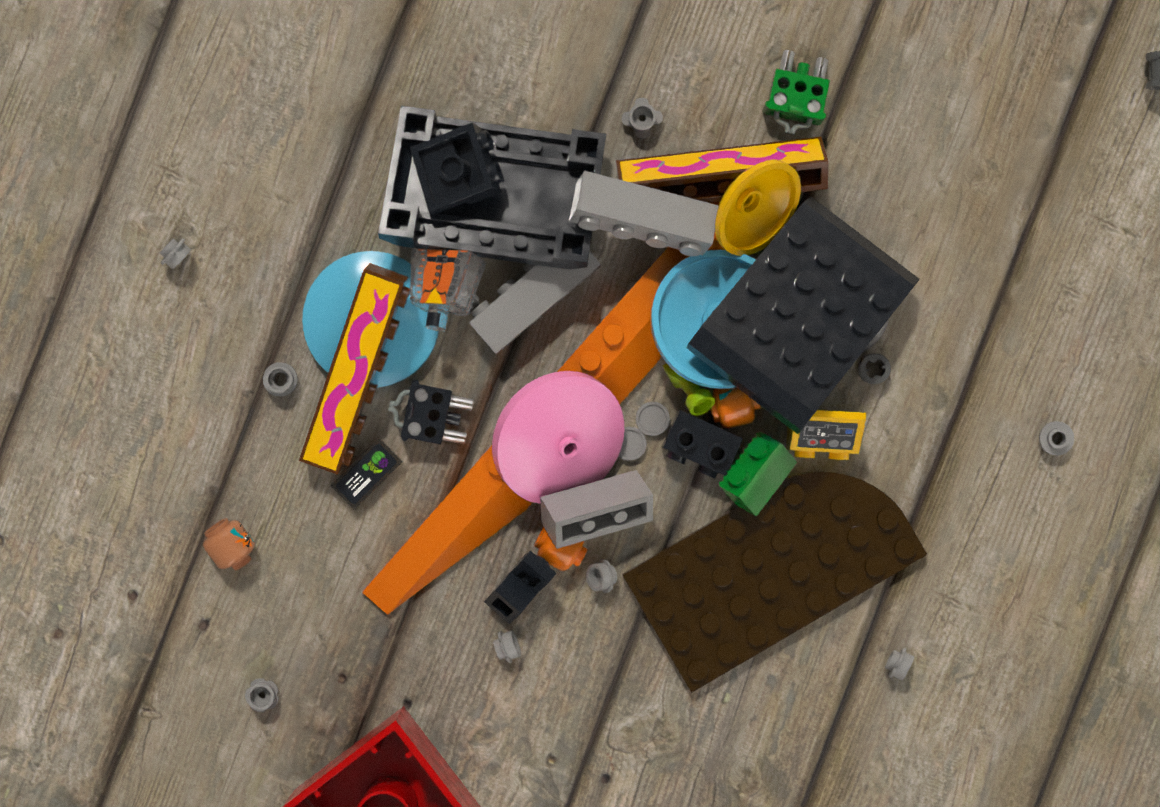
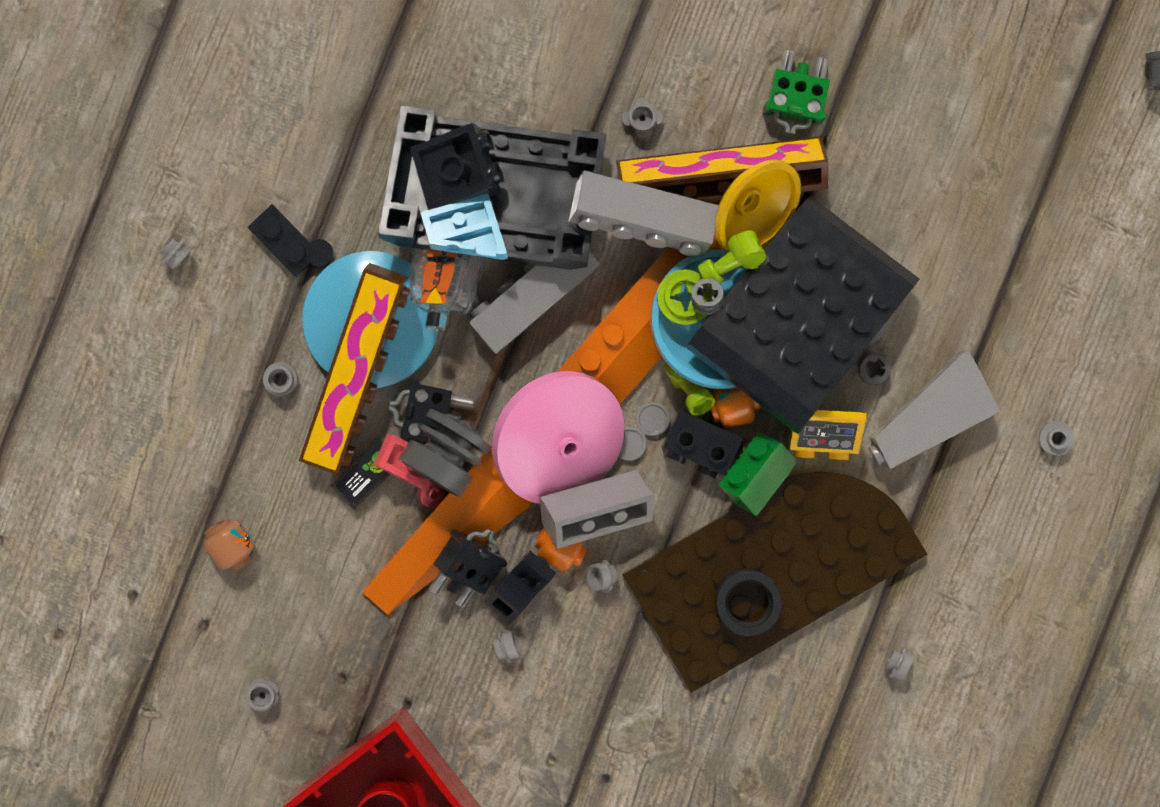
none -> black hinge [247,204,334,277]
none -> coral hinge [373,434,445,508]
none -> dark grey wheel [398,409,492,498]
none -> medium azure wing [420,194,508,260]
none -> black piece [429,529,507,608]
none -> lime gear [657,270,712,326]
none -> dark grey bush [691,279,724,315]
none -> lime leg [698,230,766,284]
none -> black tyre [714,568,782,636]
none -> light grey slope [869,350,1001,469]

